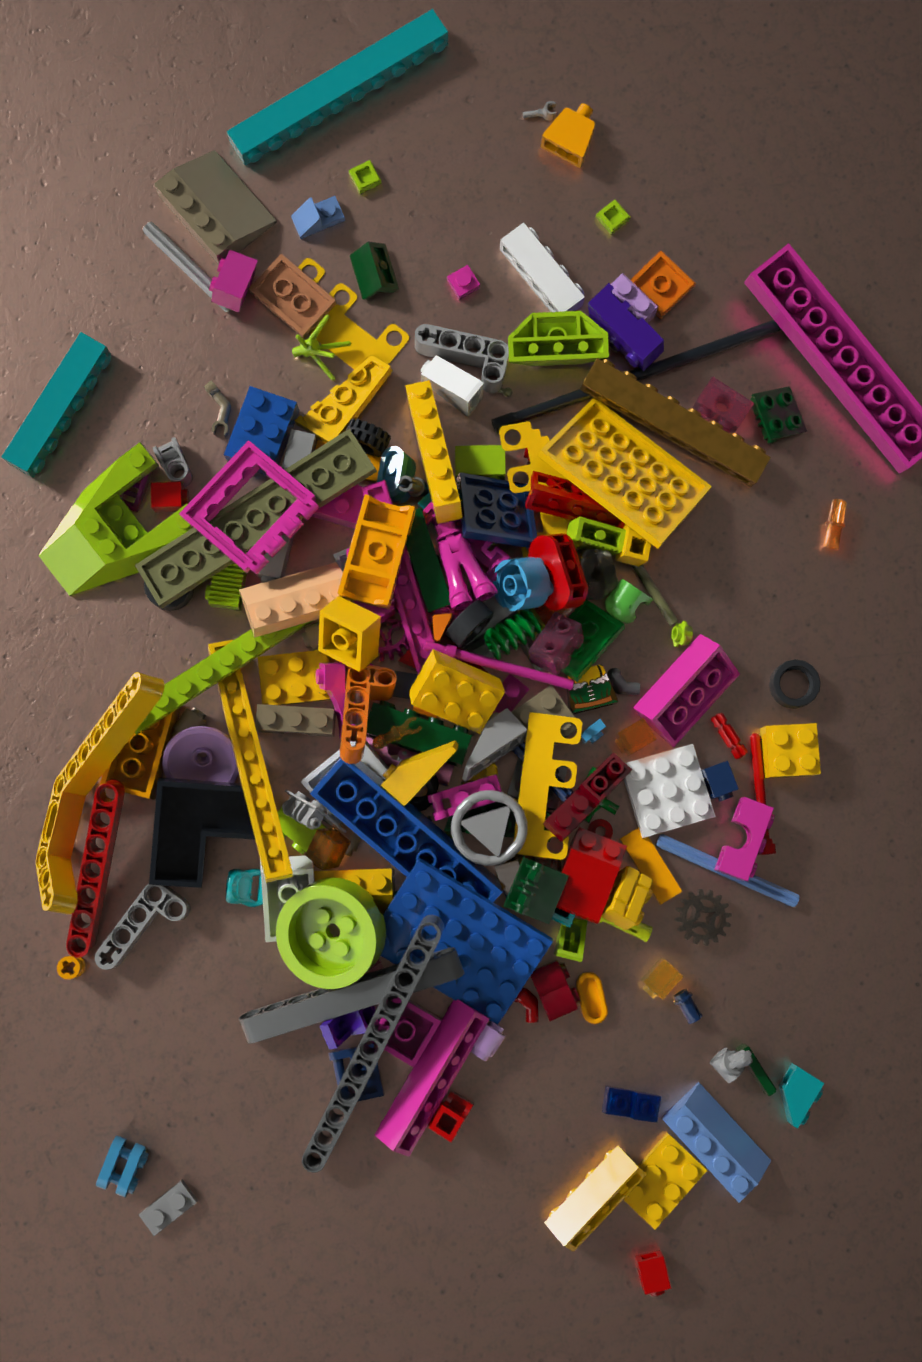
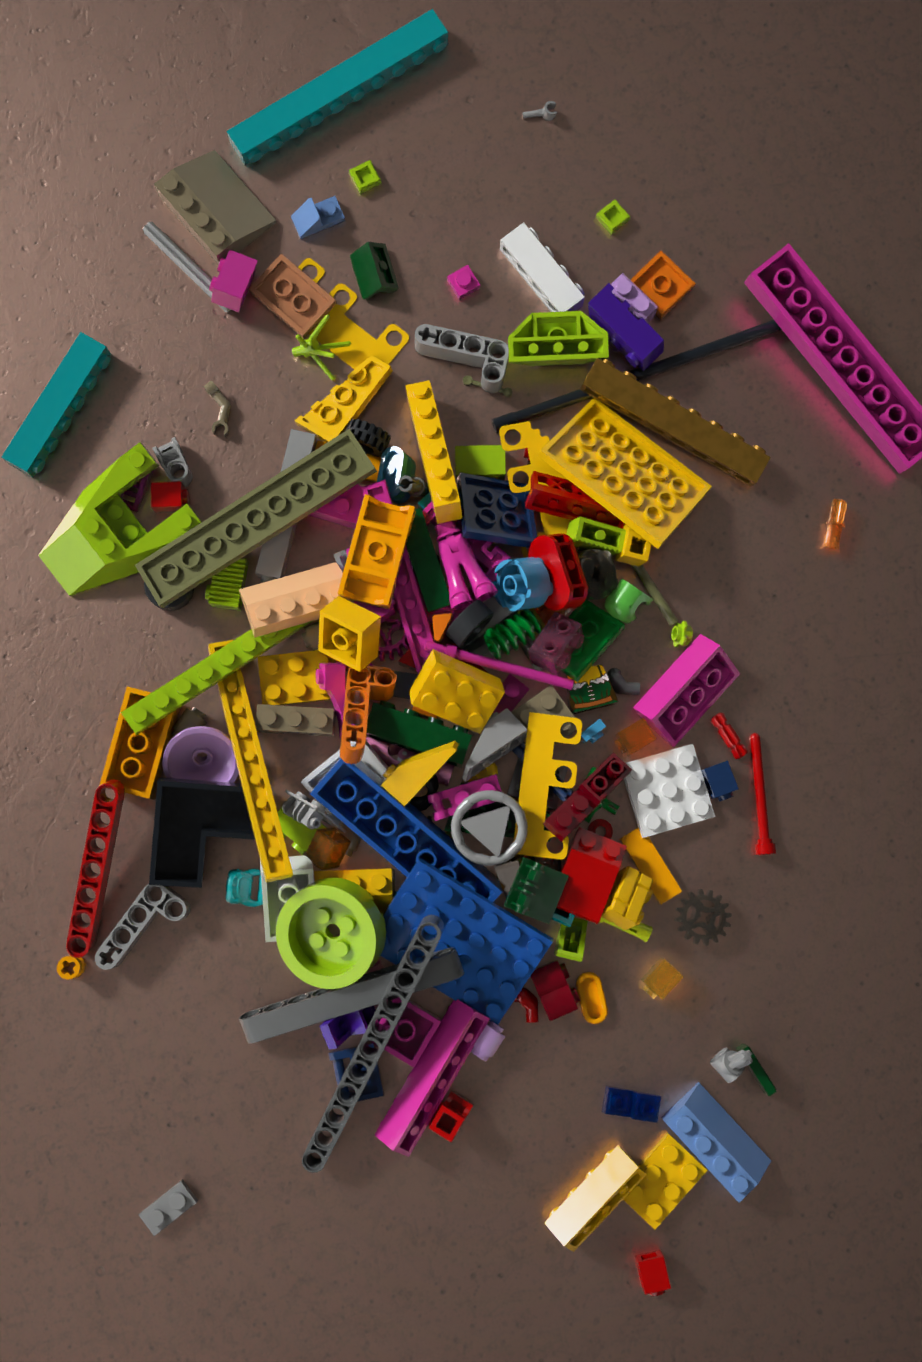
yellow beam [36,672,164,914] -> none
dark azure brick [96,1135,149,1198] -> none
dark pink hinge [179,440,320,575] -> none
blue brick [224,386,300,476] -> none
clear orange piece [372,716,422,749] -> none
white slope [420,355,484,417] -> none
light orange torso [541,103,596,168] -> none
medium blue axle [656,834,800,907] -> none
dark blue pin [673,989,703,1024] -> none
clear pink brick [693,376,754,433] -> none
dark pink arch [714,797,775,881] -> none
dark green hinge [750,386,807,444] -> none
yellow brick [760,723,821,779] -> none
black tyre [769,659,821,709] -> none
teal slope [779,1063,824,1129] -> none

